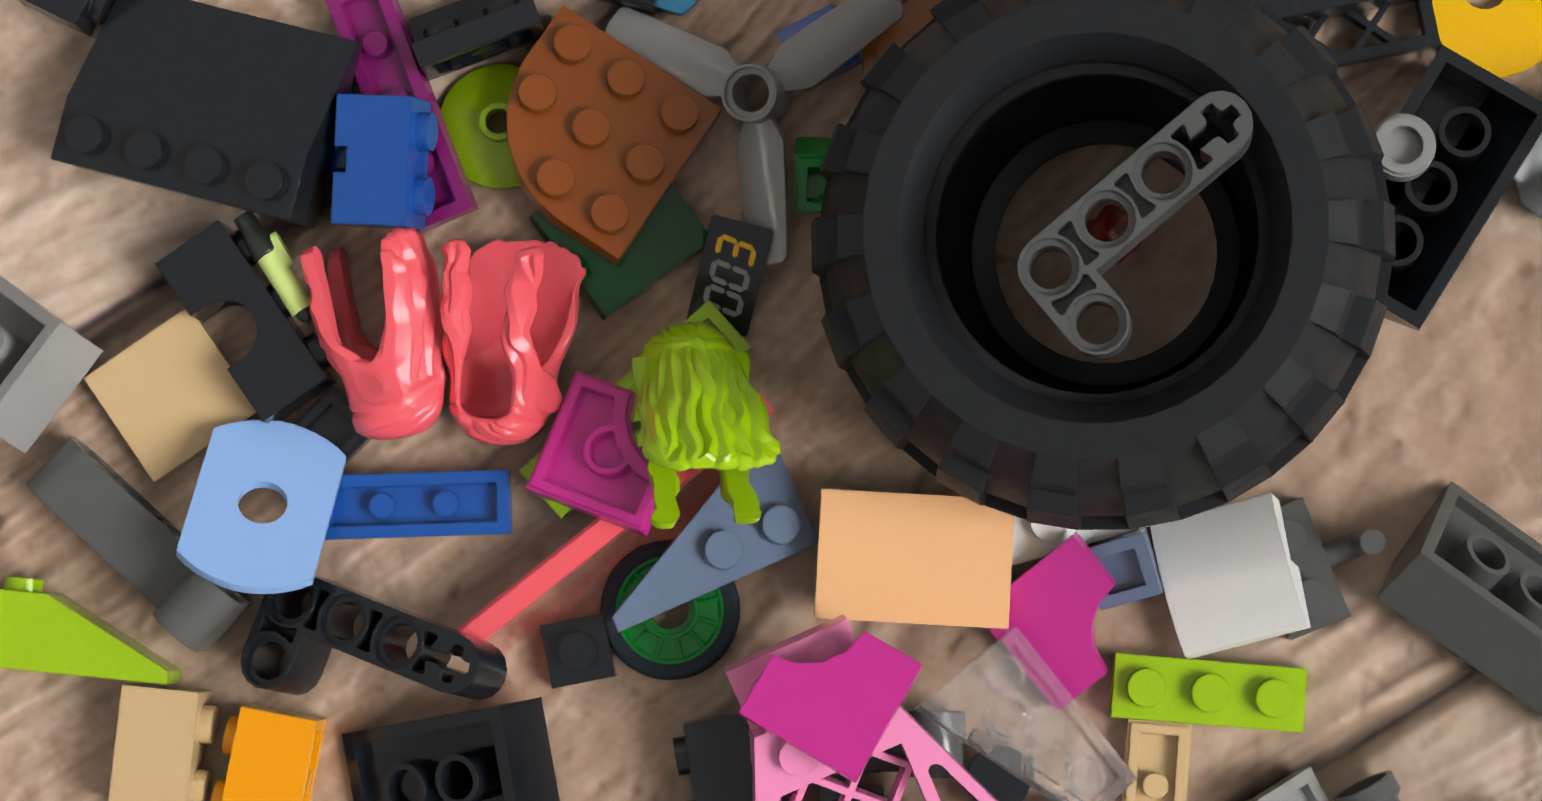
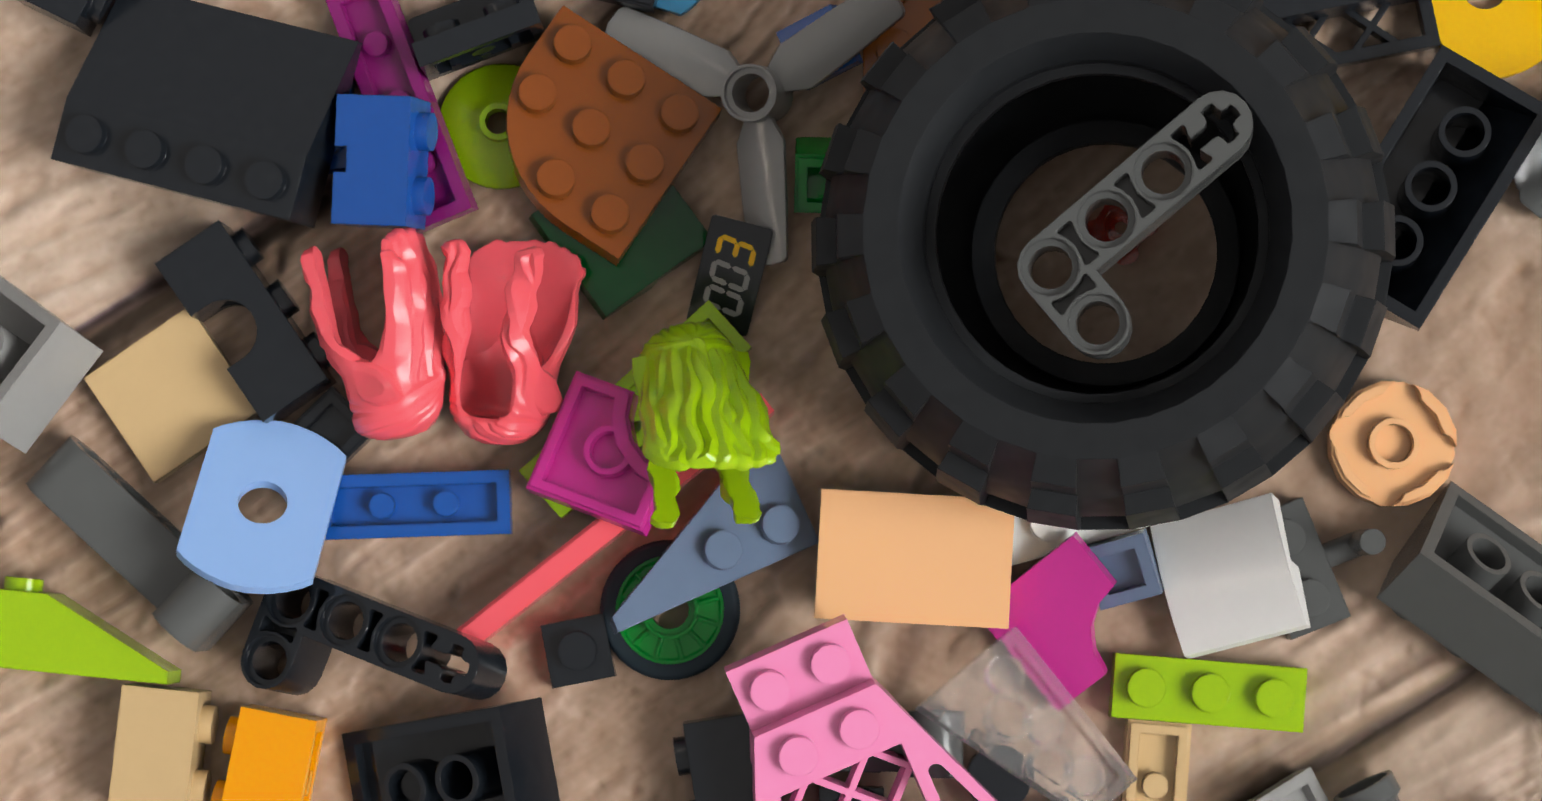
yellowish green piece [234,211,312,323] -> none
dark pink tile [739,631,923,783] -> none
light grey tile [1374,113,1436,182] -> none
none -> light nougat tile [1327,381,1457,507]

